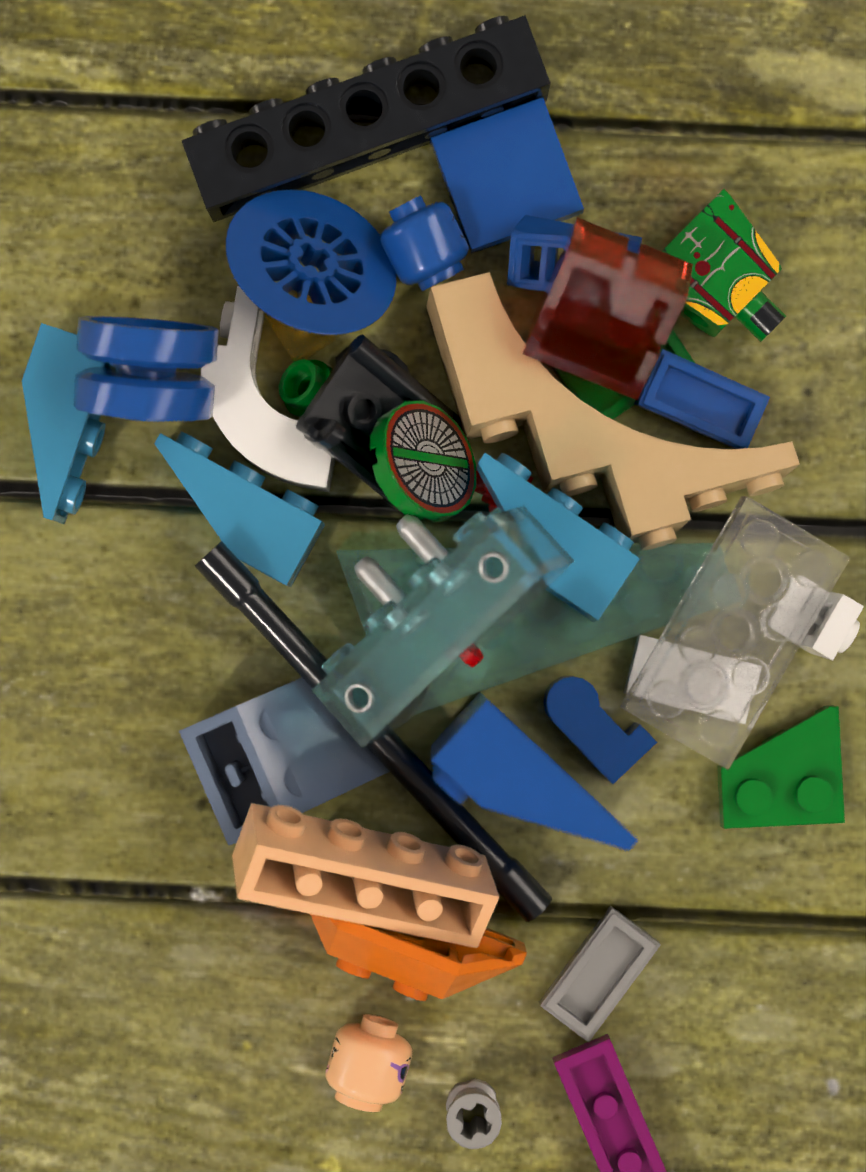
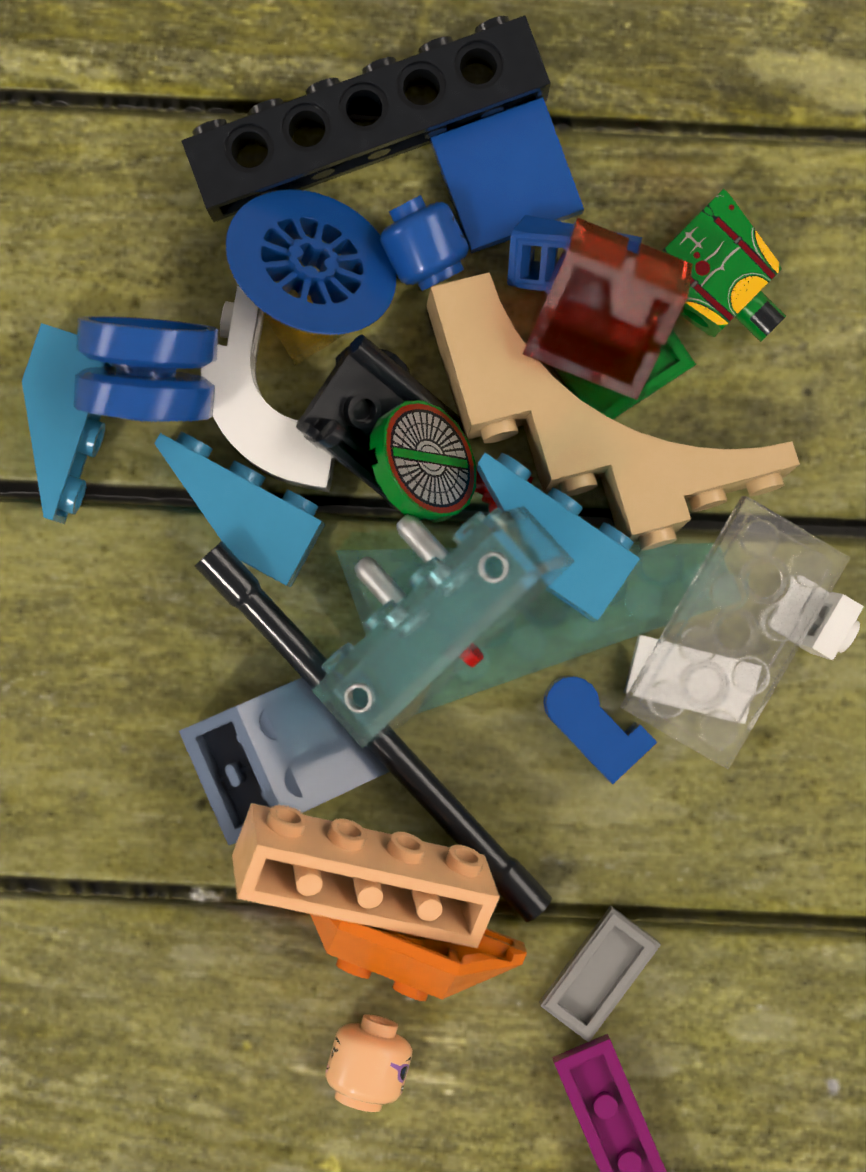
green plate [279,359,333,418] -> none
blue slope [431,692,638,851] -> none
light grey bush [446,1078,502,1149] -> none
blue tile [634,349,770,449] -> none
green wing [717,705,845,829] -> none

